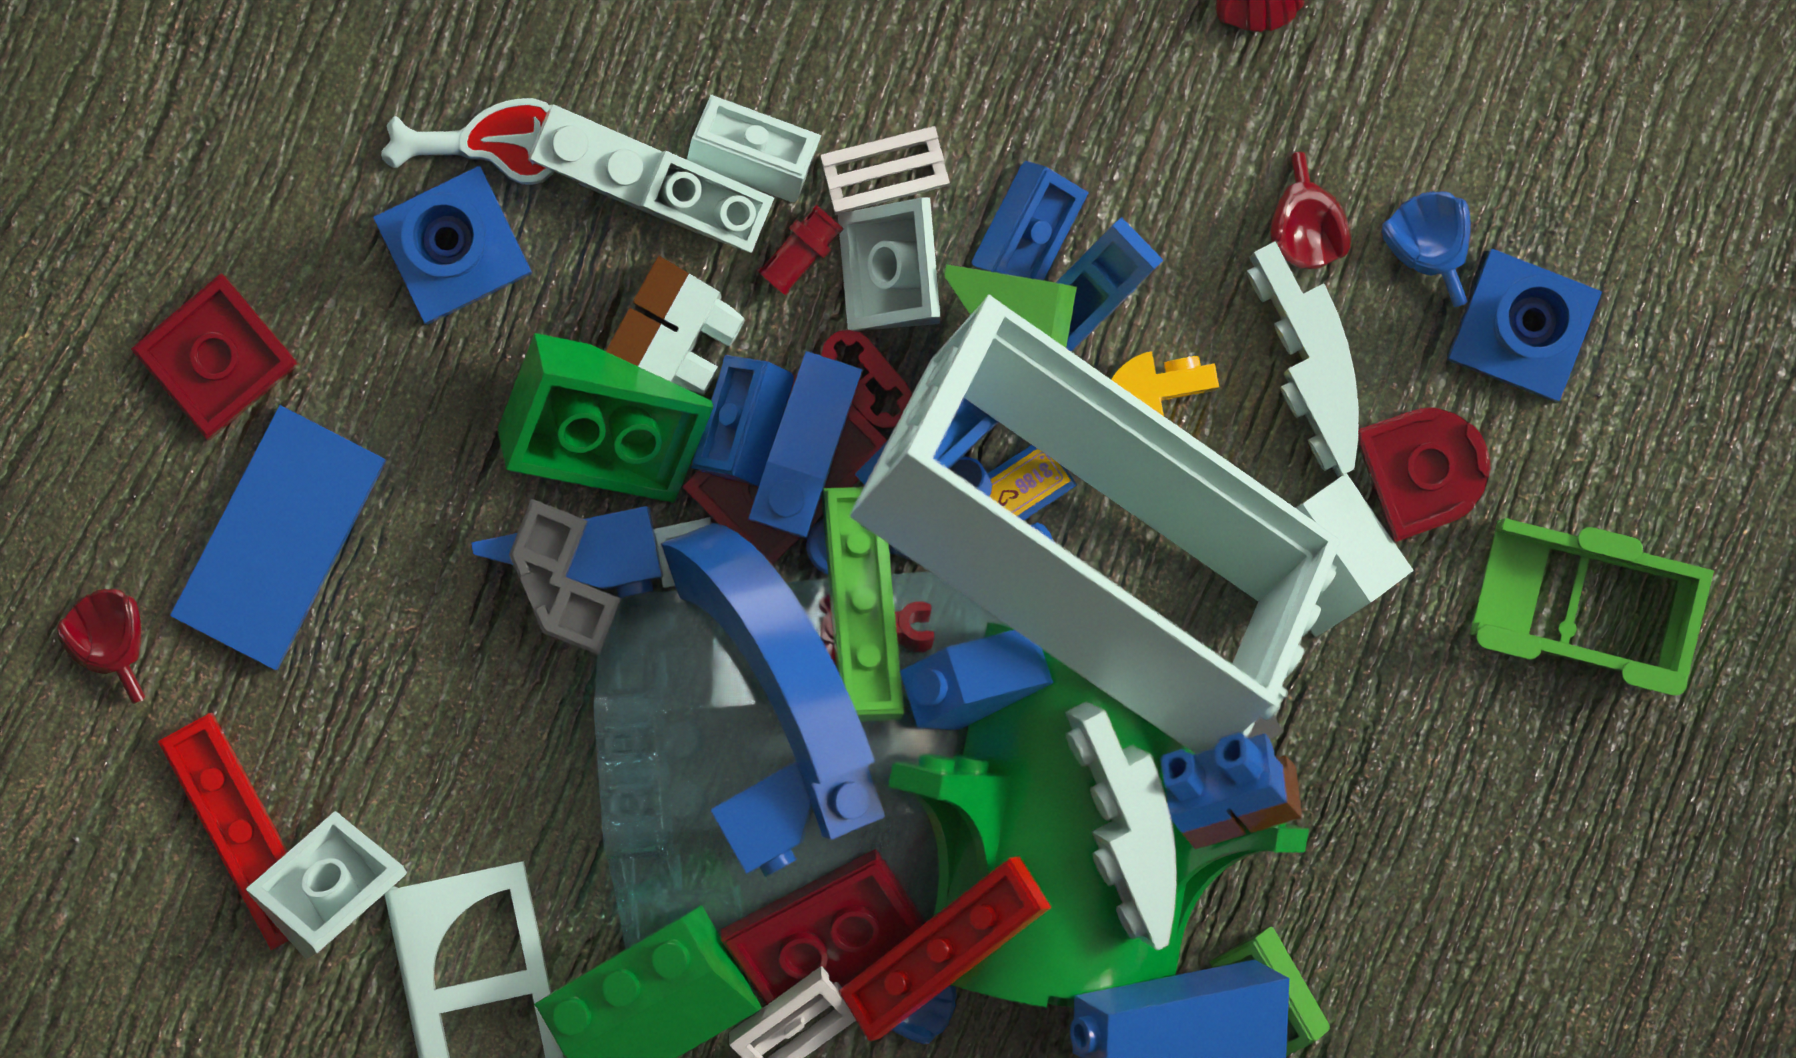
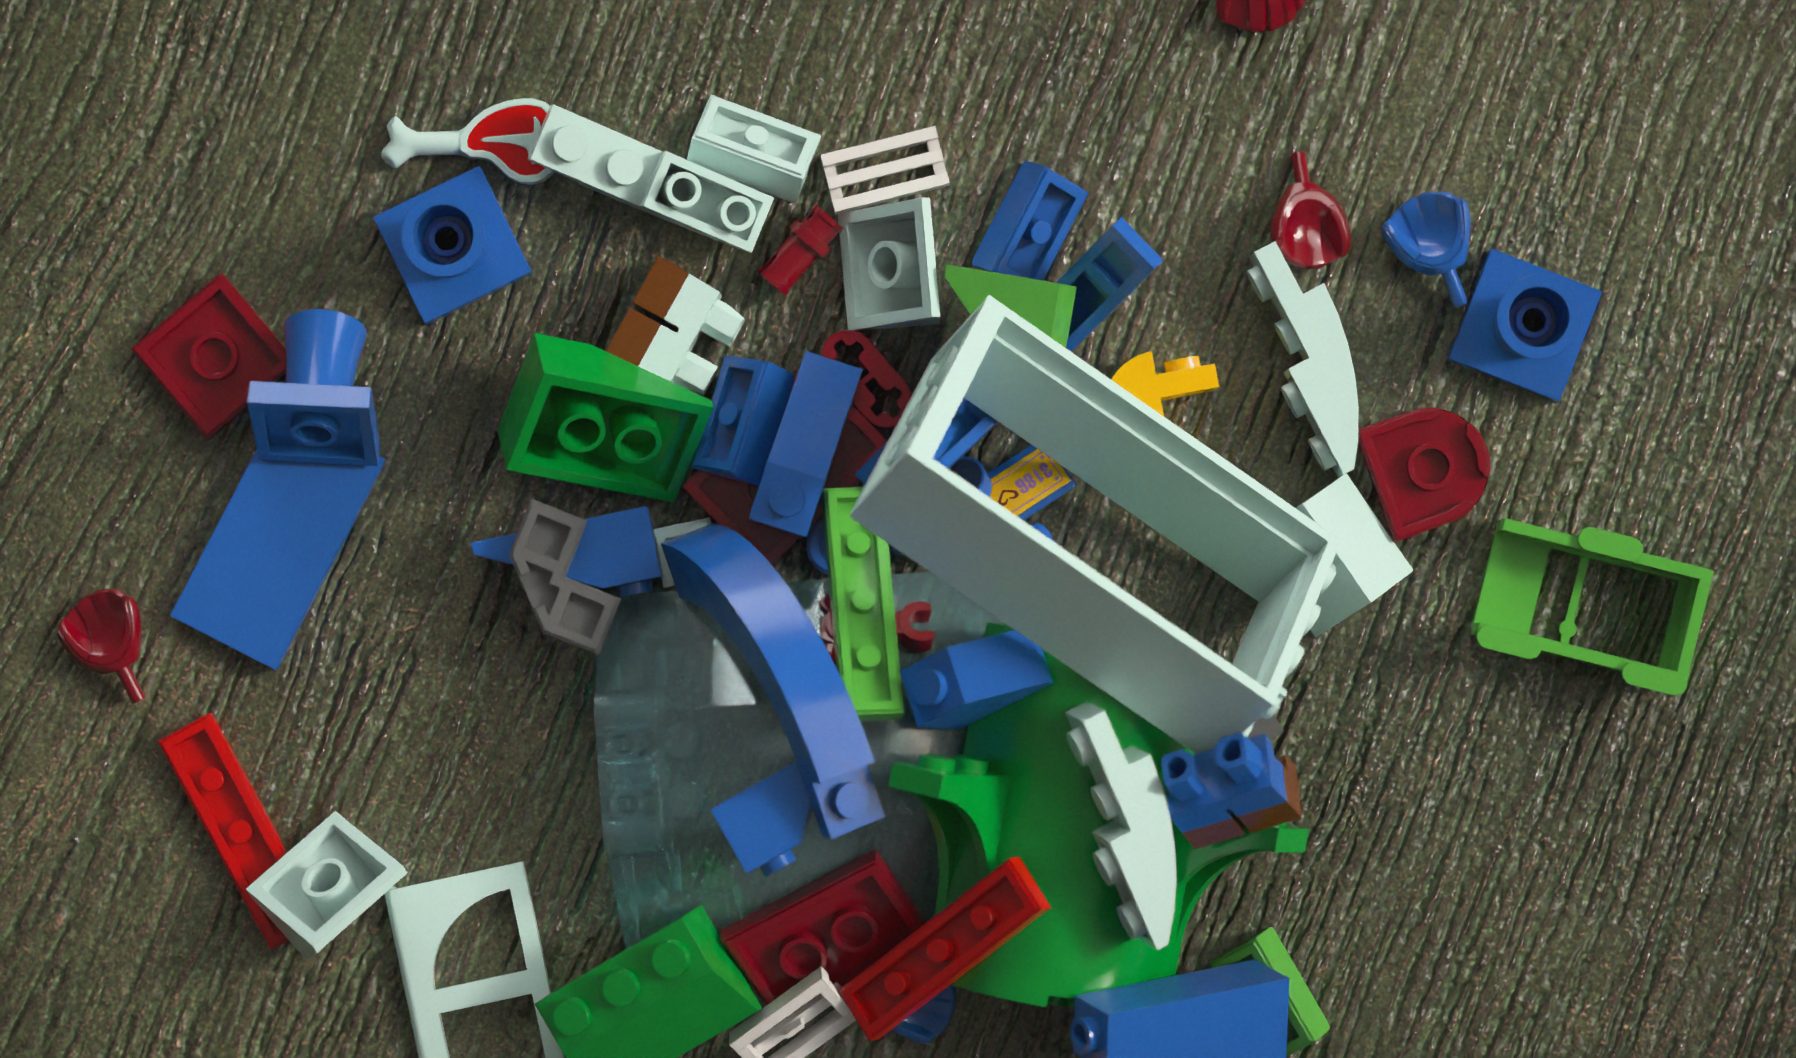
none -> blue plant [247,309,380,466]

